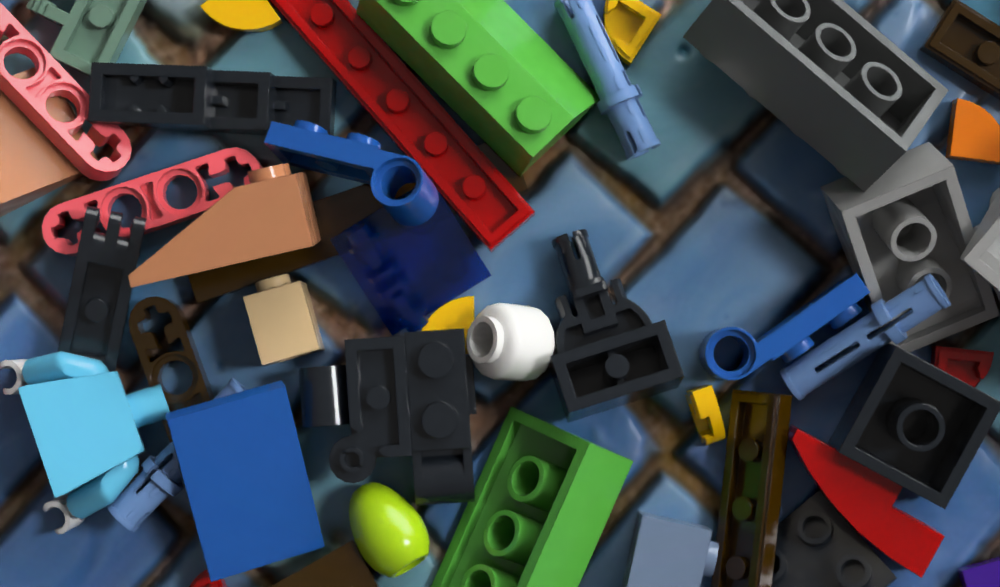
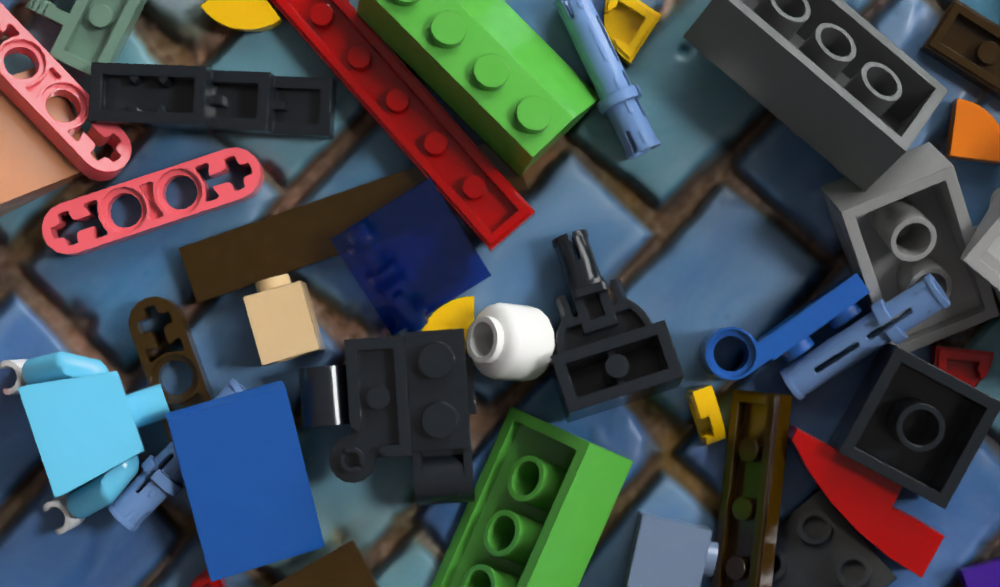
black hinge [58,206,147,372] -> none
nougat slope [128,163,322,288] -> none
blue plate [264,120,439,226] -> none
lime animal [349,482,430,578] -> none

